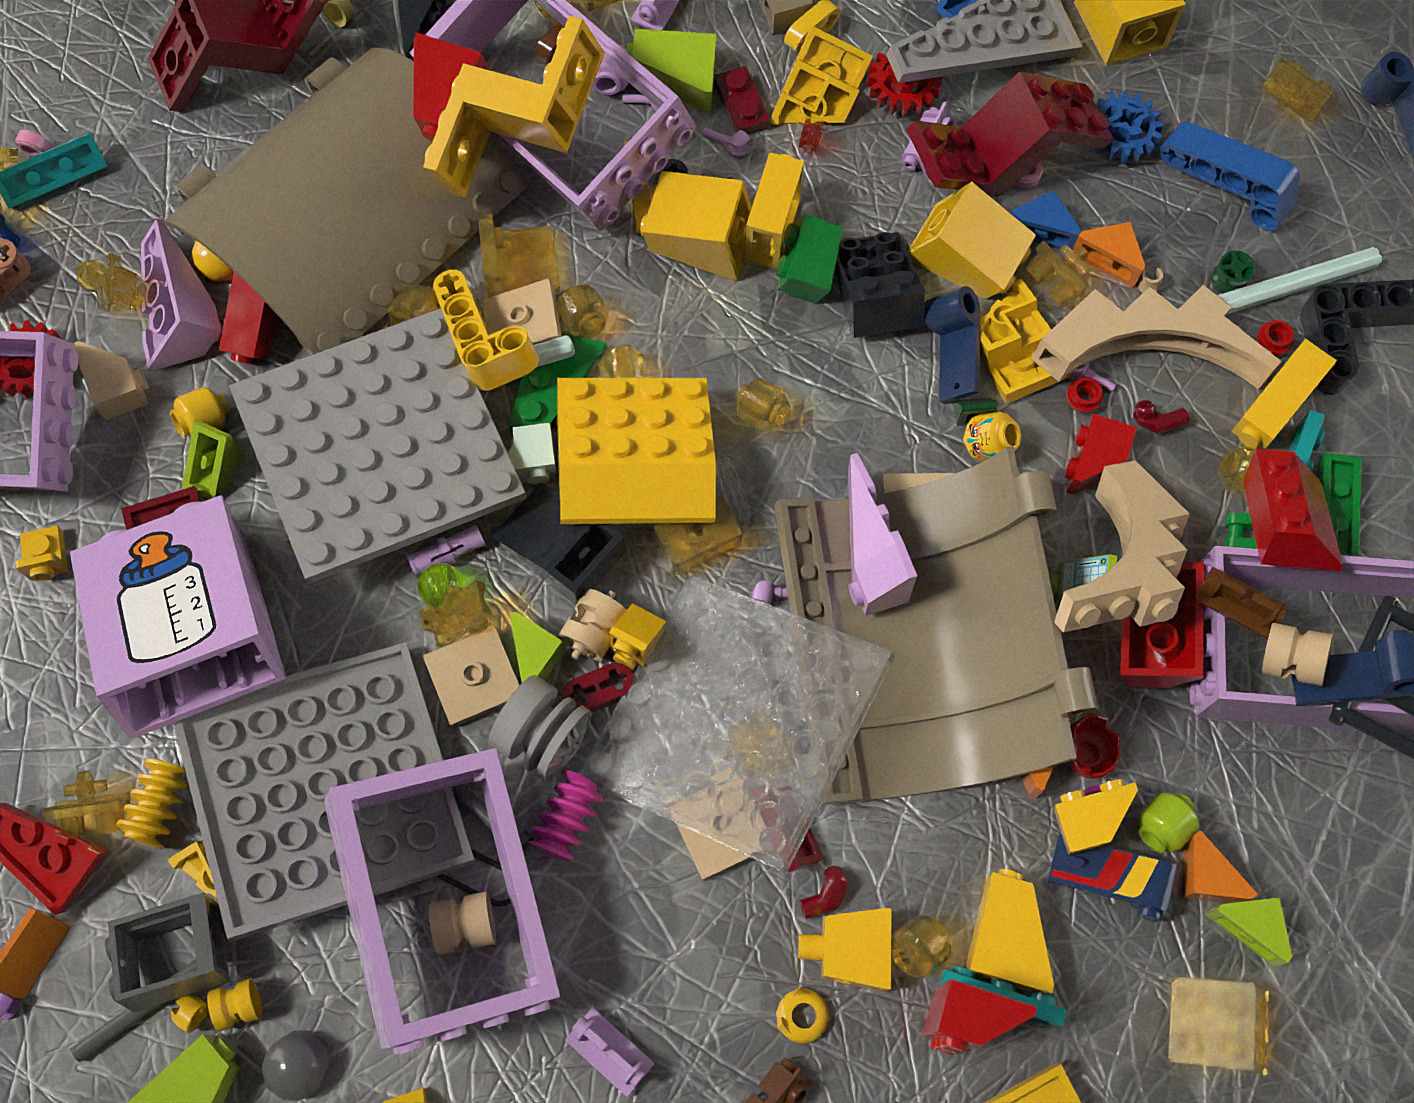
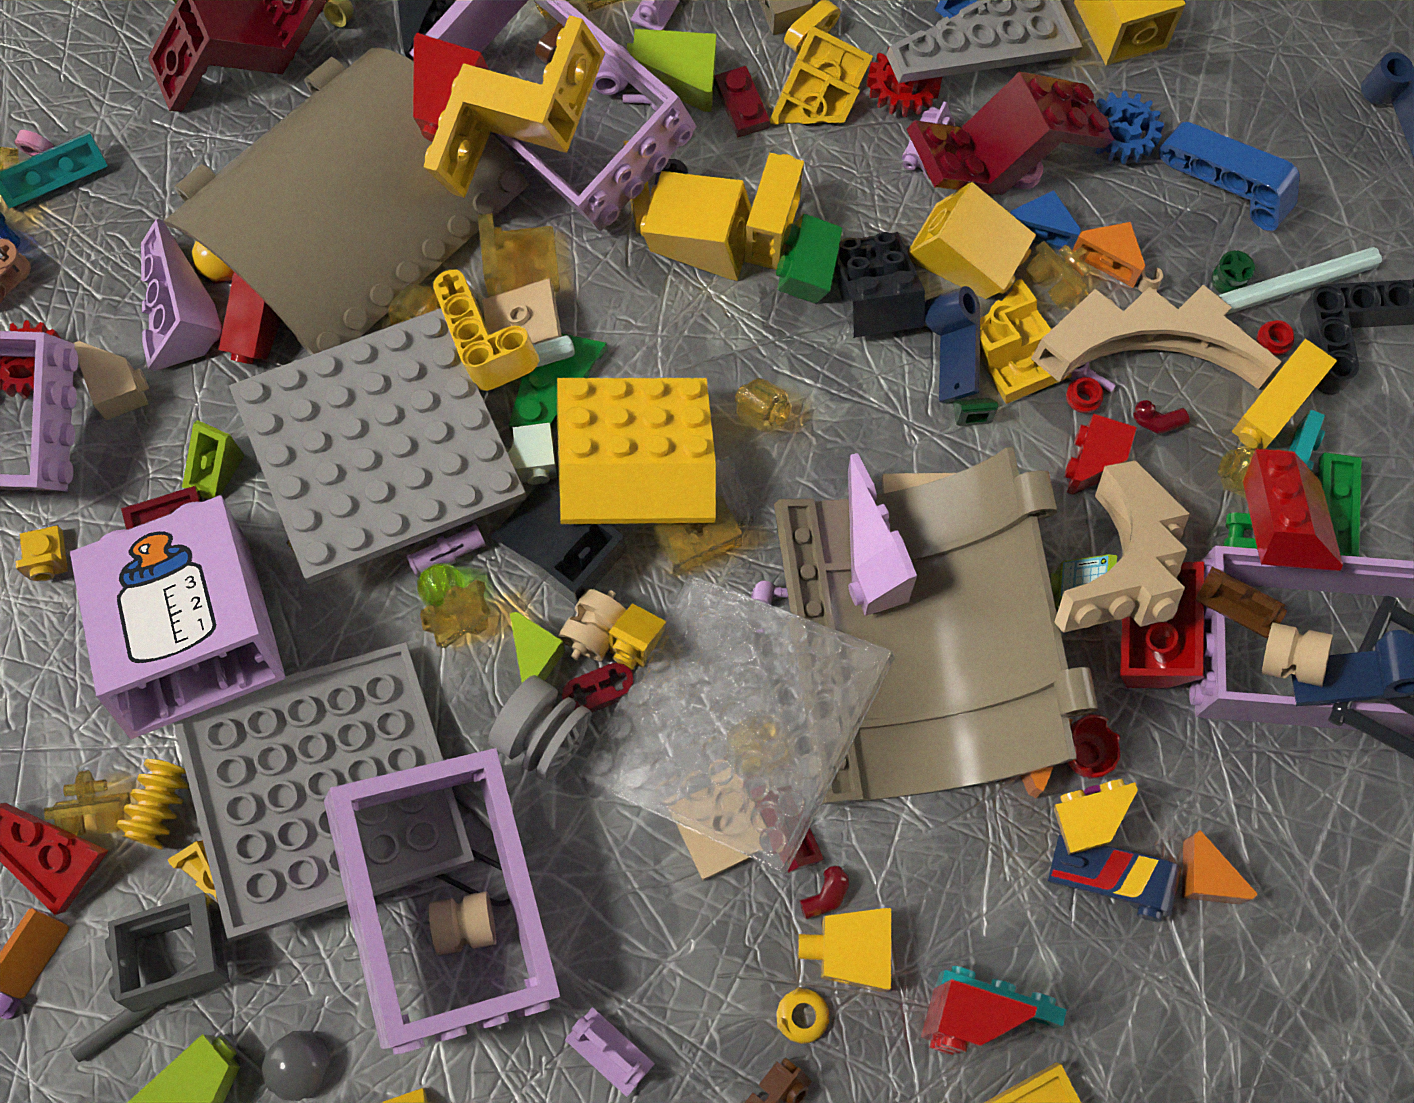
clear yellow hips [76,252,139,312] -> none
yellow head [170,387,230,439] -> none
yellow hinge [170,995,208,1034] -> none
yellow wheel [207,978,262,1032] -> none
tan plate [423,626,520,728] -> none
dark pink piece [525,769,604,861] -> none
clear yellow head [556,284,609,338] -> none
clear yellow head [598,345,649,378] -> none
lavender hand [702,127,751,158] -> none
clear red bush [799,118,824,153] -> none
clear yellow head [891,915,951,978] -> none
yellow head [964,412,1021,462] -> none
yellow slope [965,869,1054,995] -> none
lime head [1138,792,1200,853] -> none
clear yellow bracket [1168,977,1269,1076] -> none
lime slope [1206,897,1293,967] -> none
clear yellow hips [1261,57,1333,123] -> none

